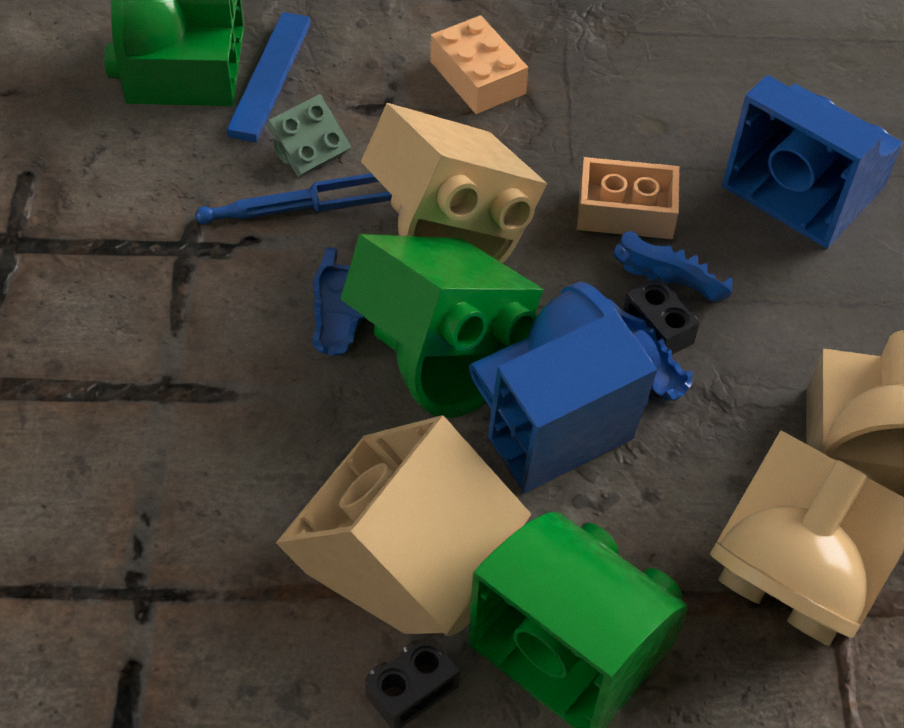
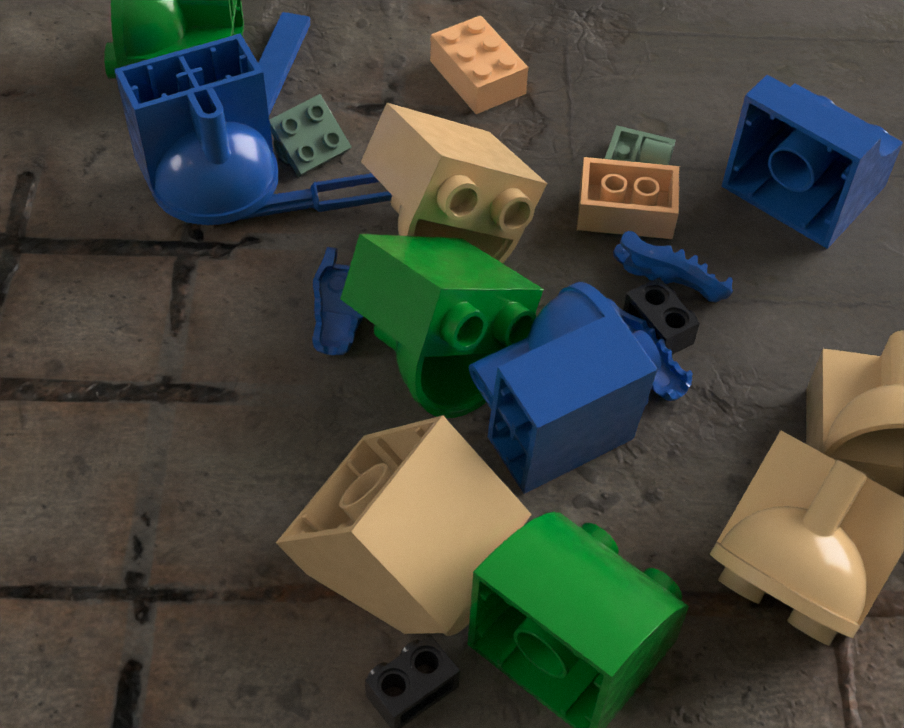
none -> blue piece [114,33,279,225]
none -> sand green plate [605,126,676,165]

